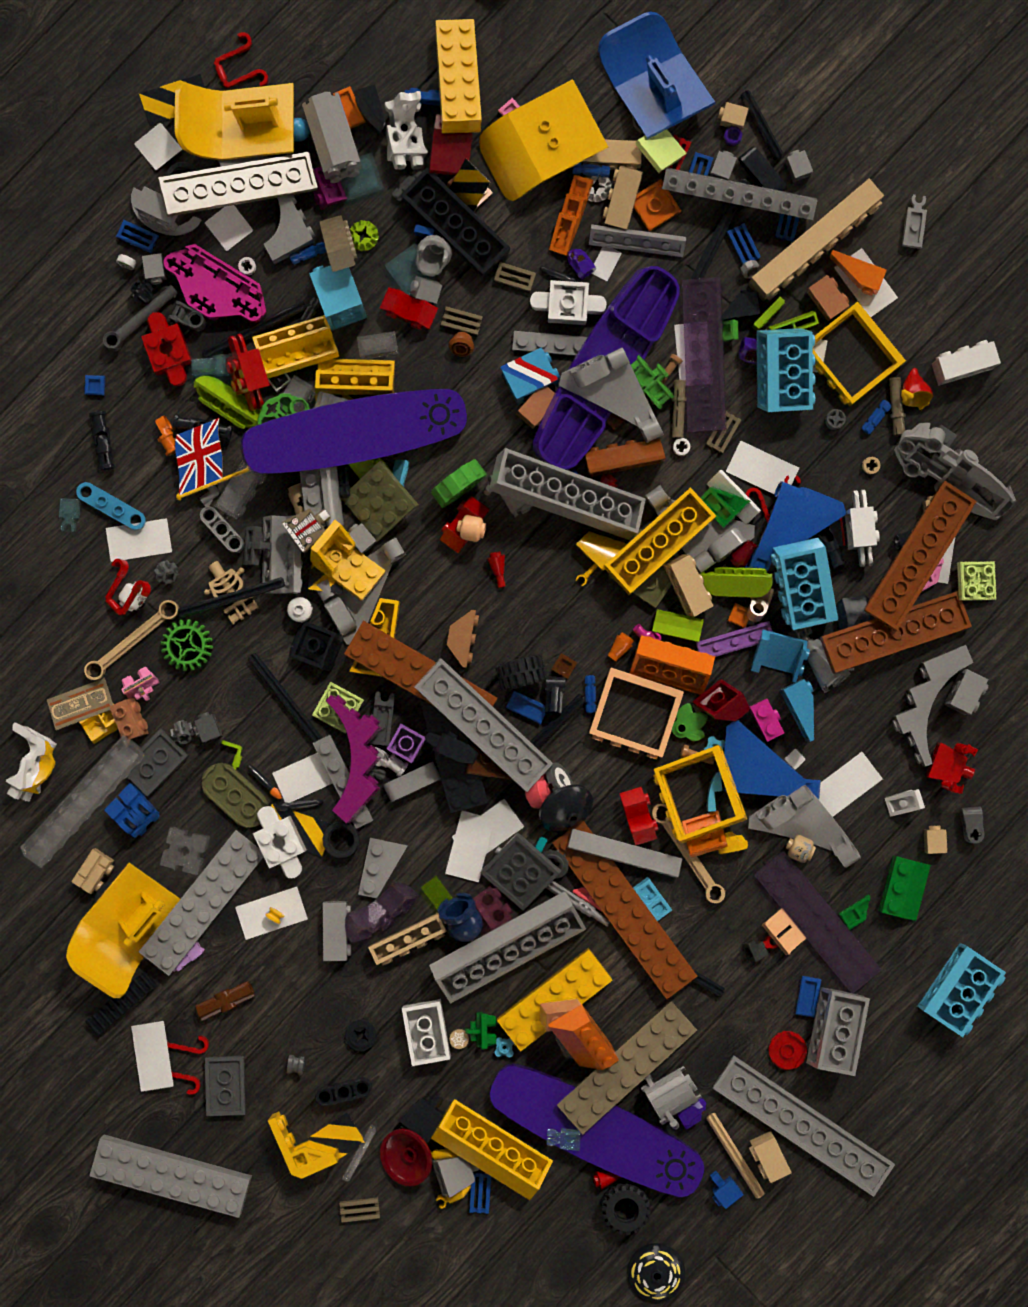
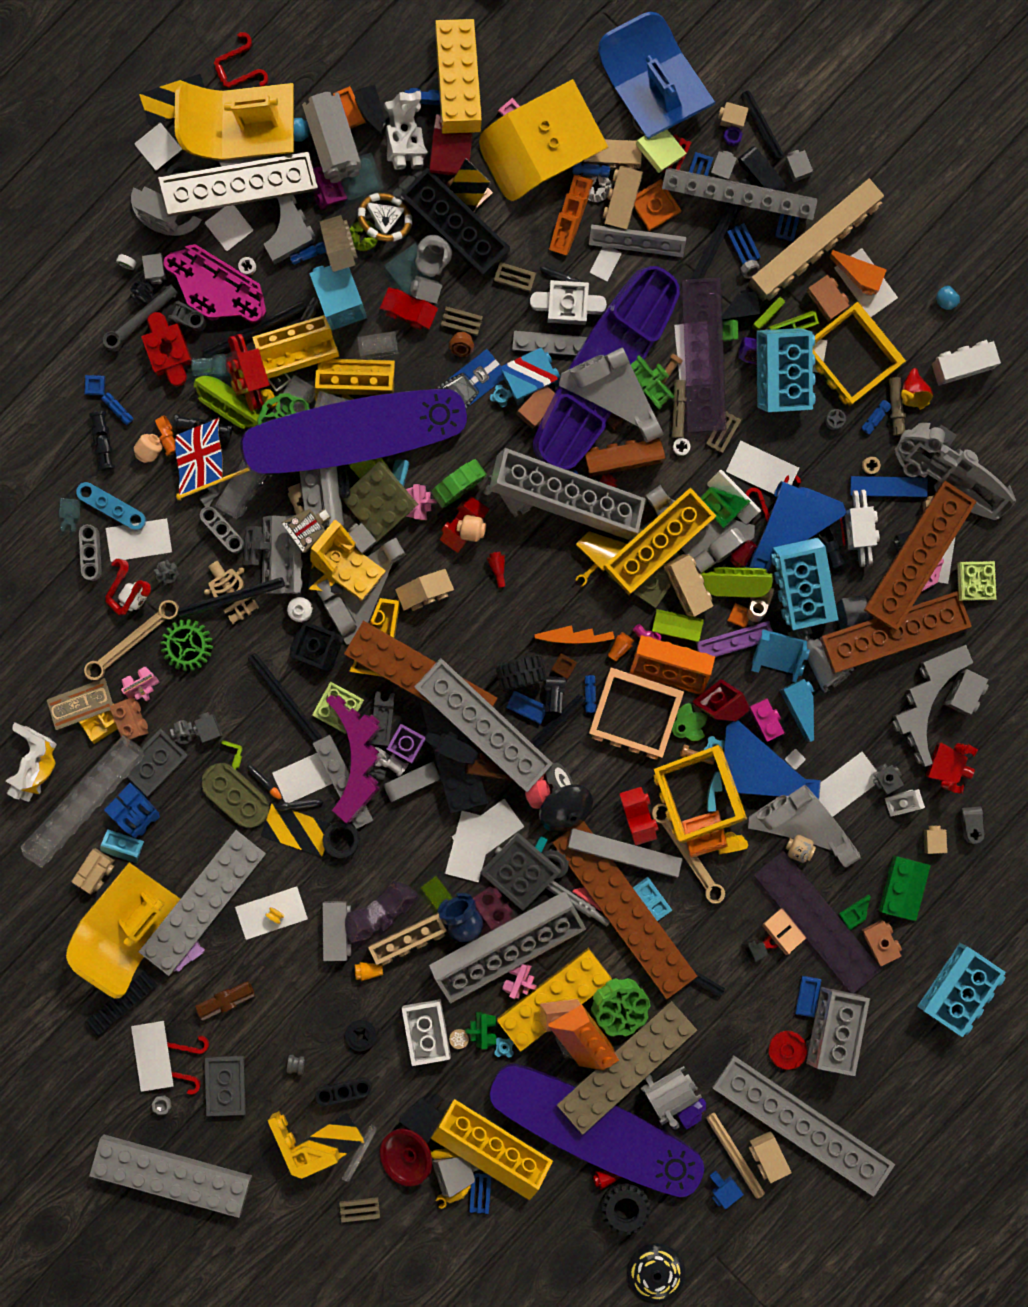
blue tile [116,220,159,254] -> none
clear brick [160,827,210,875] -> none
white brick [253,806,307,878] -> none
light grey wing [358,838,408,898] -> none
blue tile [414,225,435,238] -> none
medium nougat slope [447,610,479,668] -> none
clear light blue plate [547,1128,581,1151] -> none
dark purple rock [567,249,596,280] -> none
light grey plate [902,195,927,249] -> none
none -> light grey beam [79,524,102,581]
none -> medium azure slope [100,829,144,863]
none -> blue axle [101,393,133,425]
none -> light nougat head [134,434,162,463]
none -> light grey tile [152,1095,172,1115]
none -> yellow piece [260,389,277,408]
none -> light orange cone [354,962,383,981]
none -> piece [358,193,412,242]
none -> tan brick [395,569,454,611]
none -> bright pink hips [406,484,437,520]
none -> sticker [438,349,504,408]
none -> medium azure plate [490,385,512,407]
none -> bright pink hips [502,964,537,999]
none -> orange slope [534,626,615,644]
none -> bright green connector [591,978,651,1037]
none -> blue tile [850,476,928,497]
none -> nougat brick [861,920,902,966]
none -> dark grey brick [873,763,904,794]
none -> dark azure piece [936,286,960,310]

